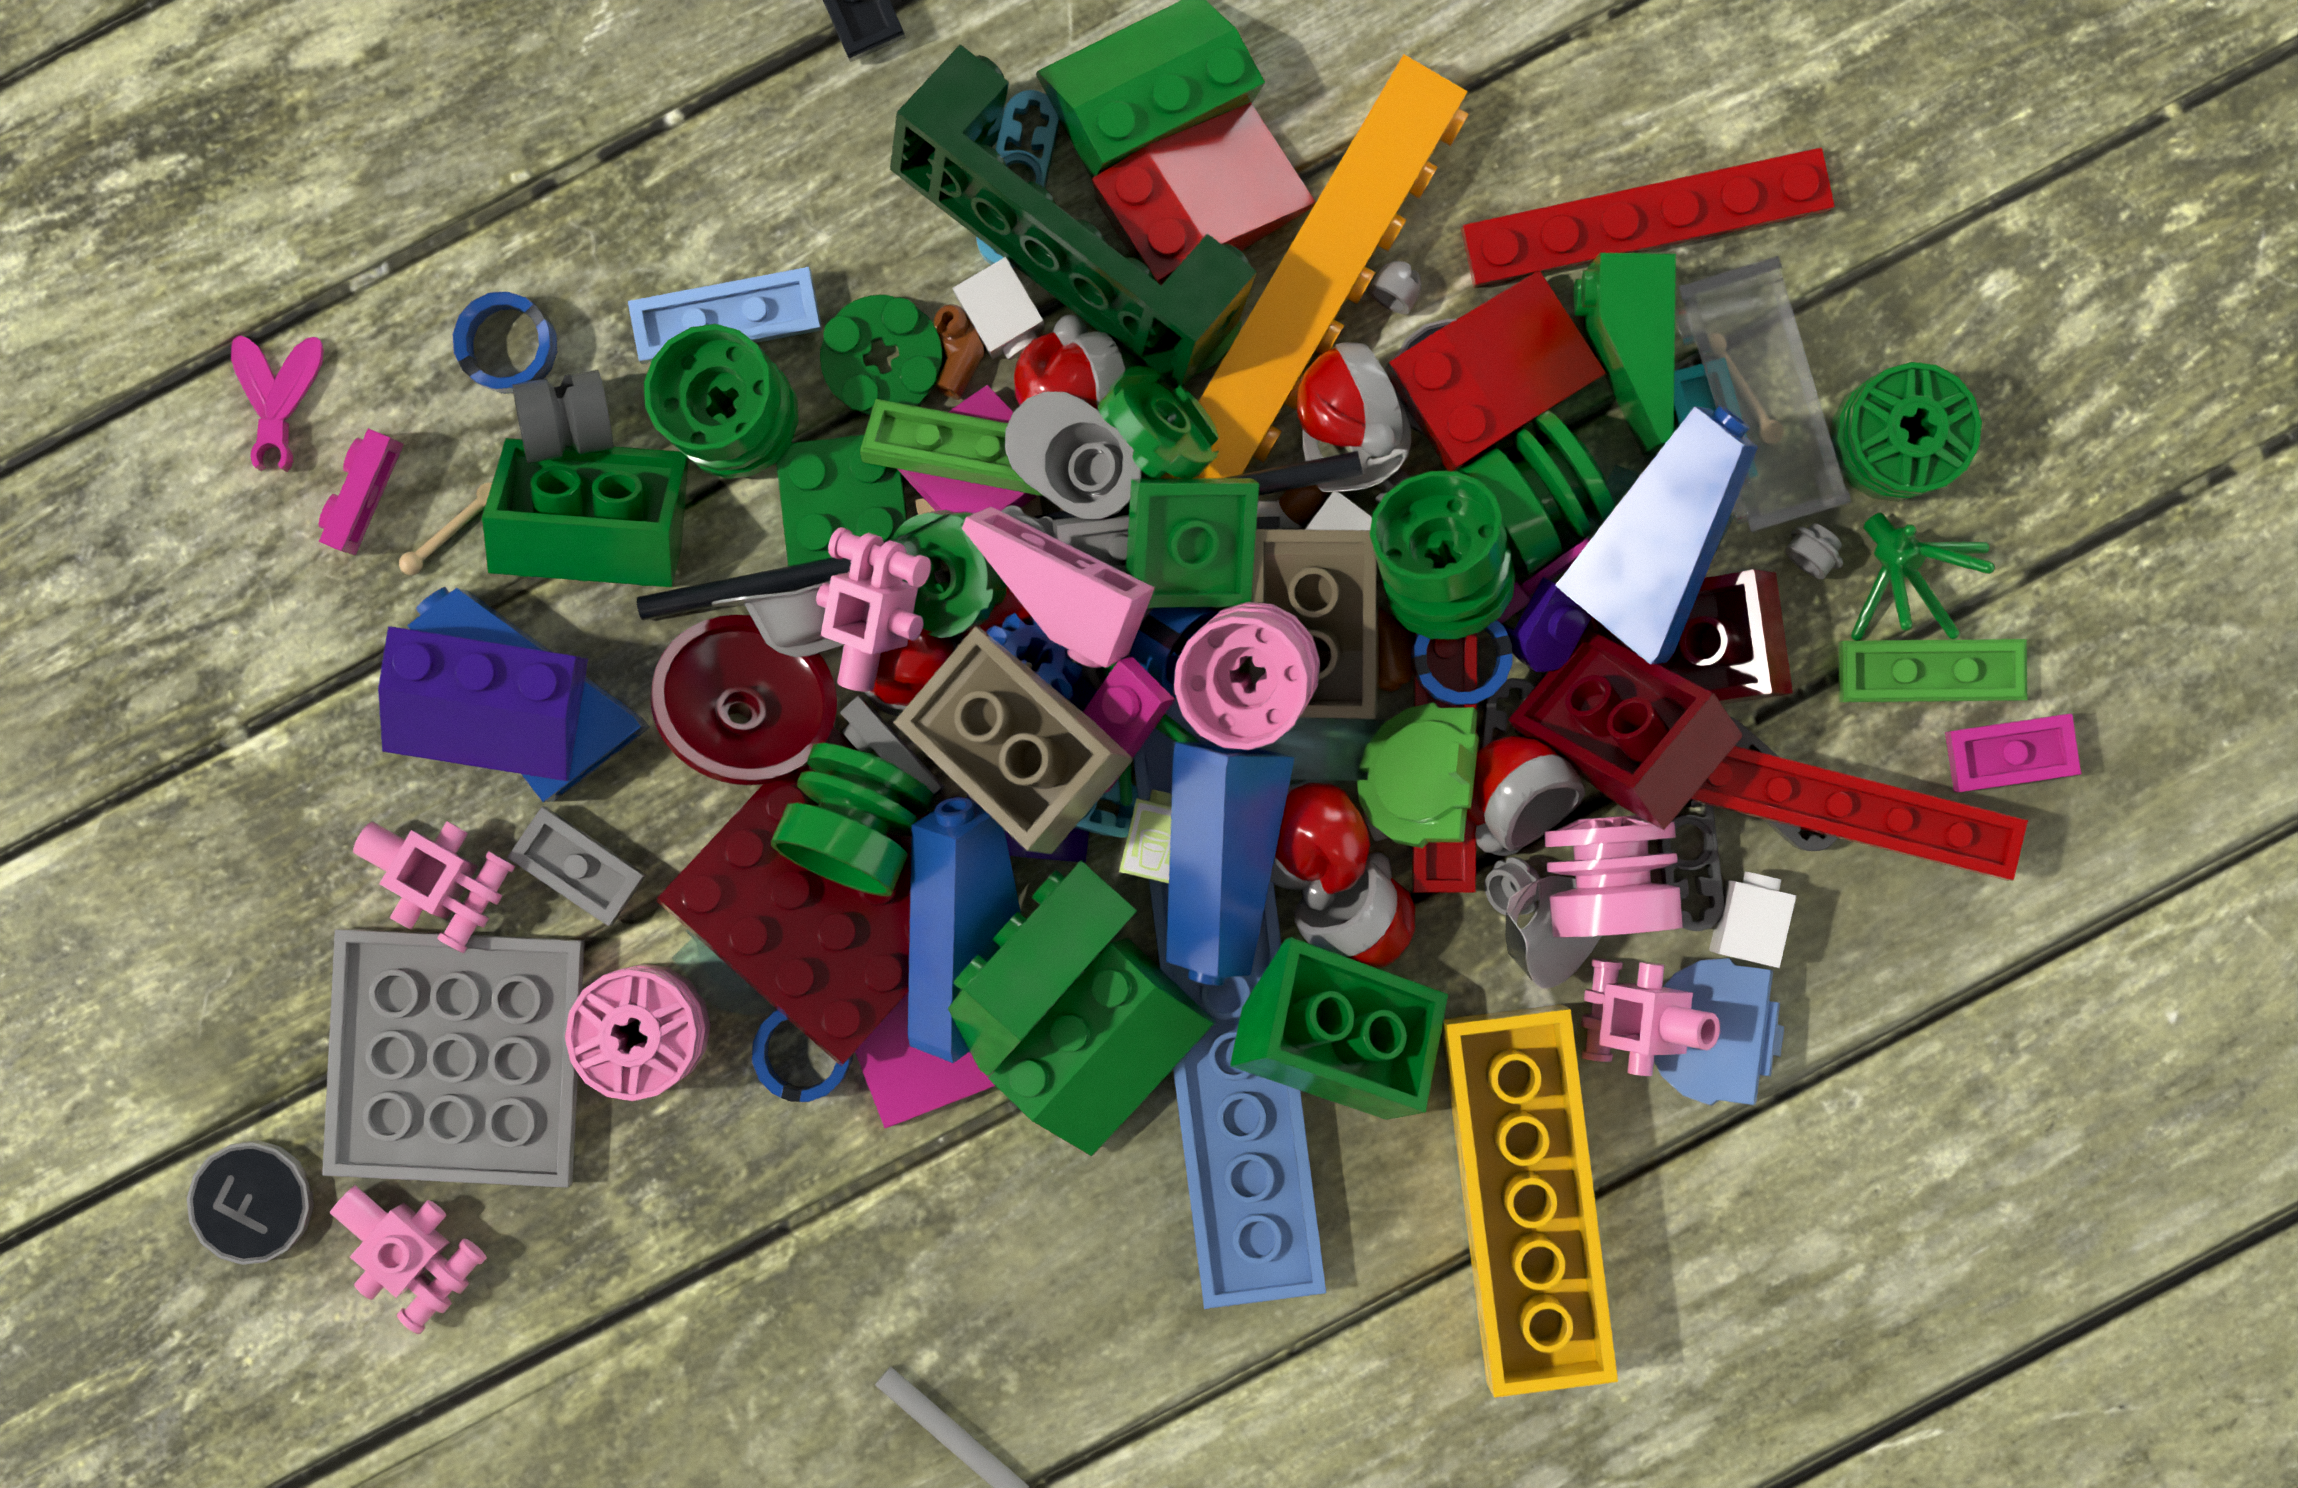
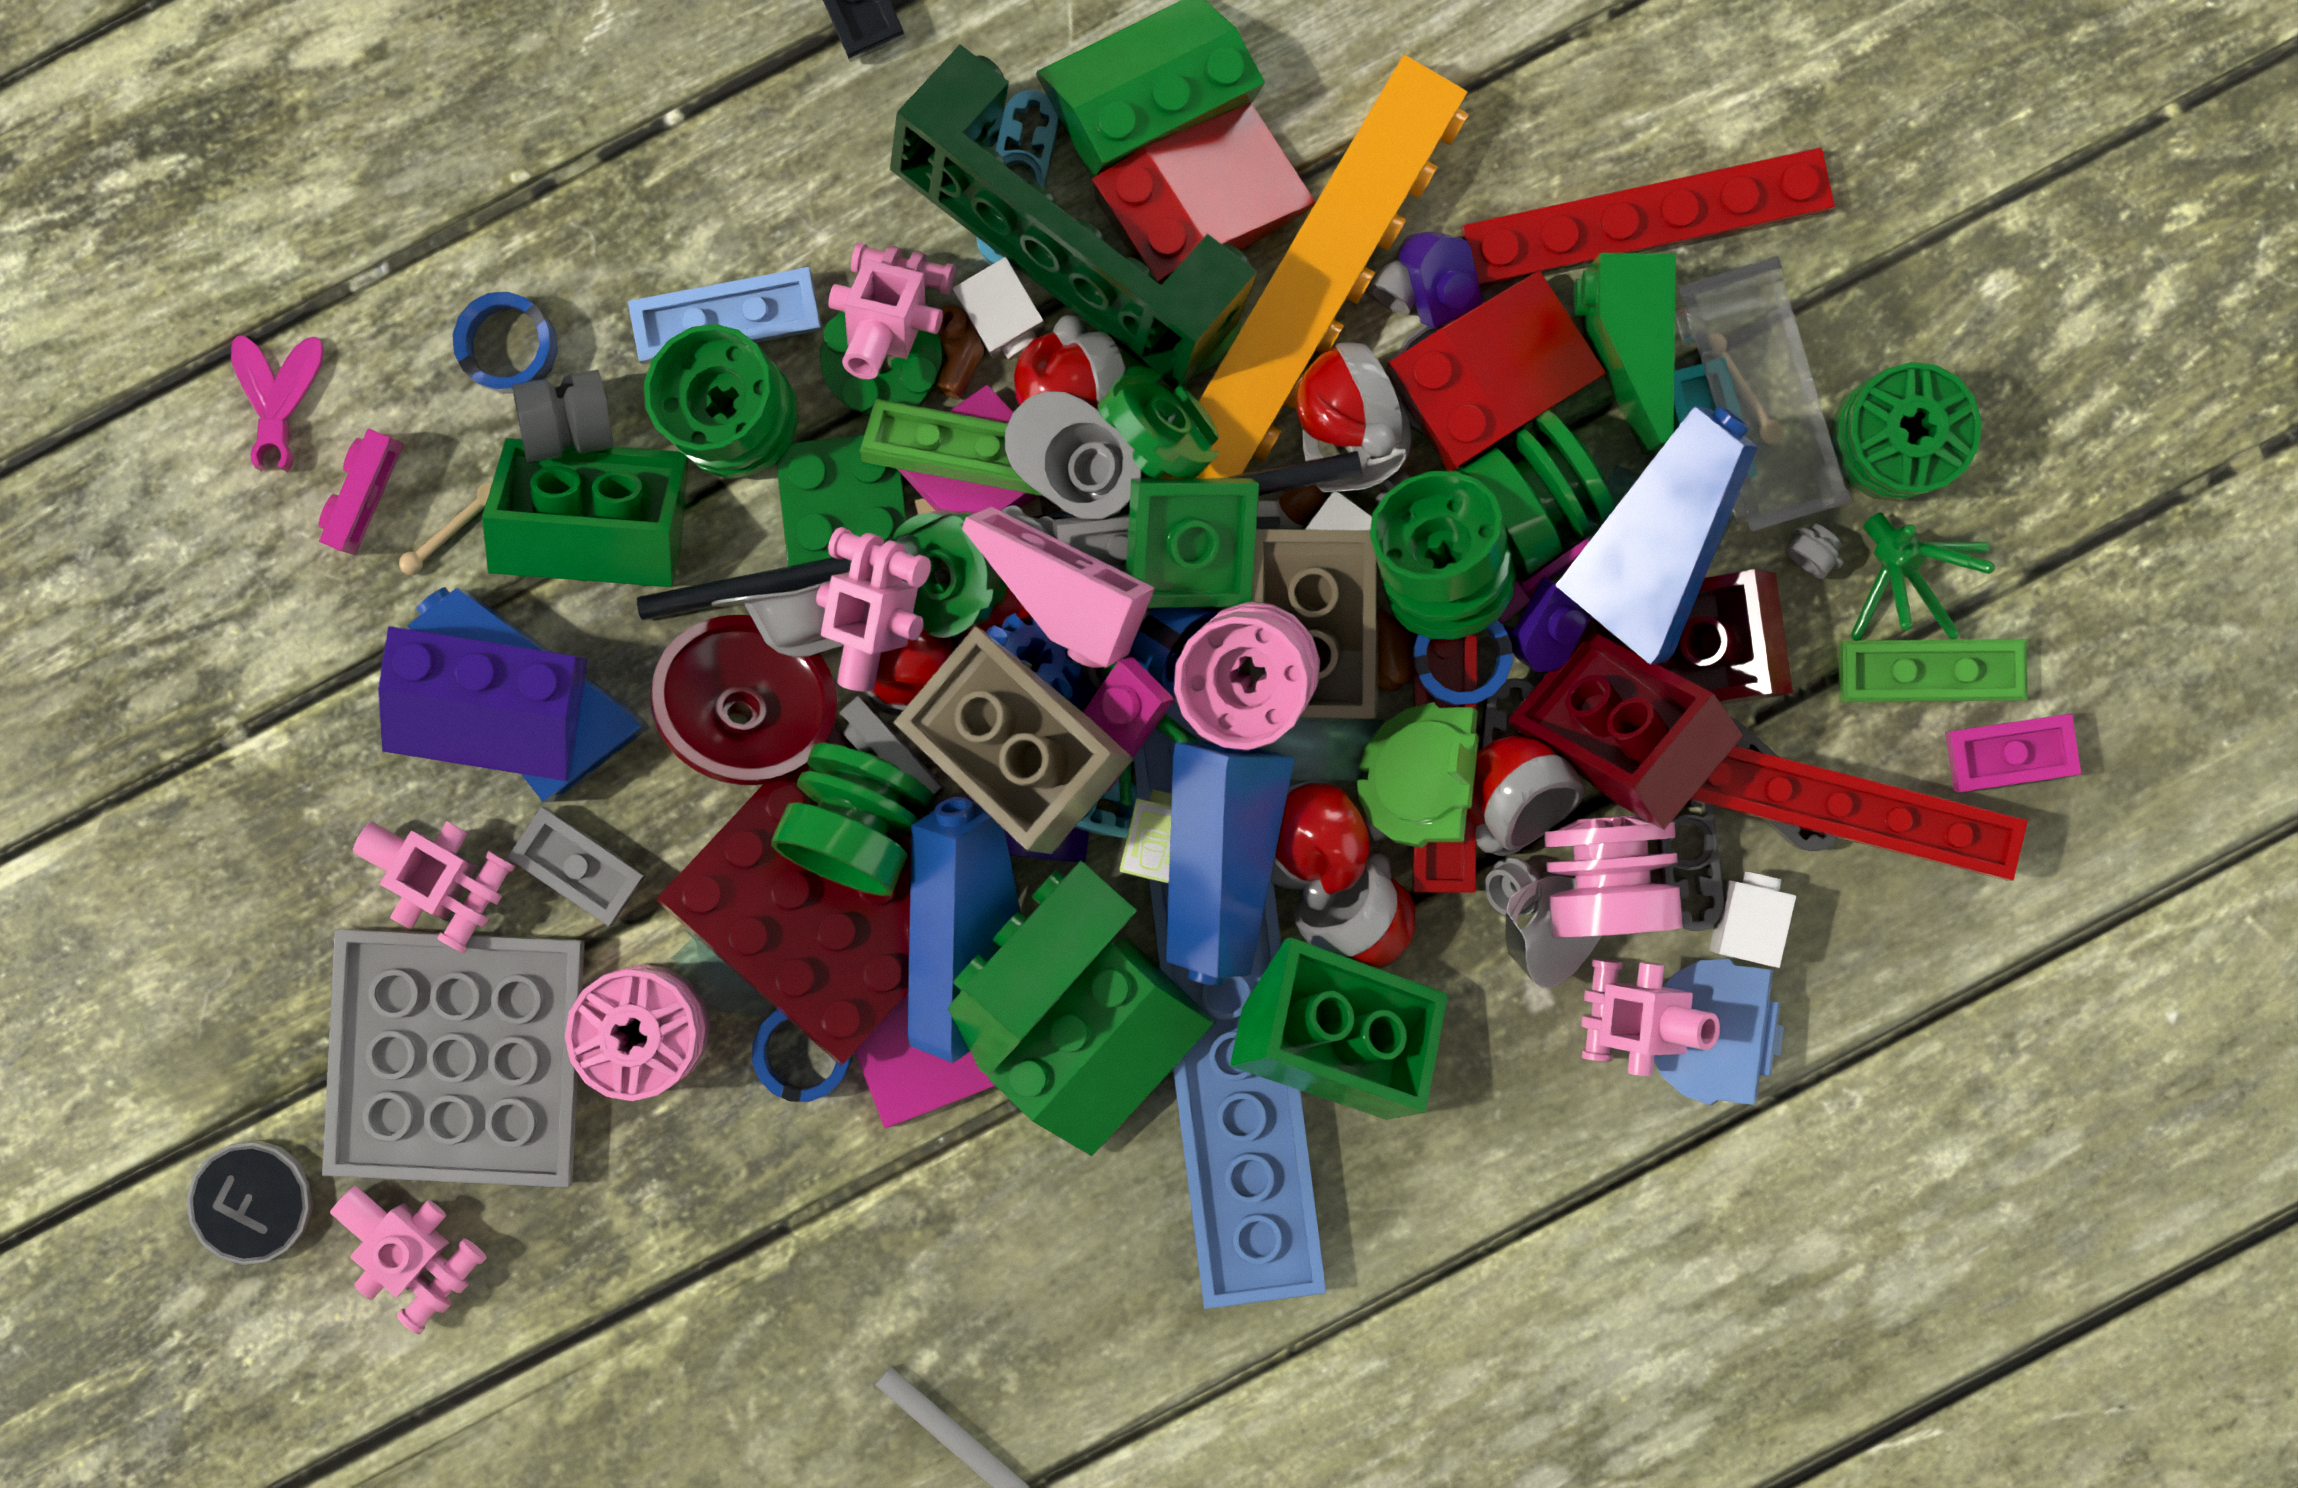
yellow brick [1442,1004,1618,1398] -> none
none -> bright pink piece [828,242,956,379]
none -> dark purple plate [1398,232,1483,329]

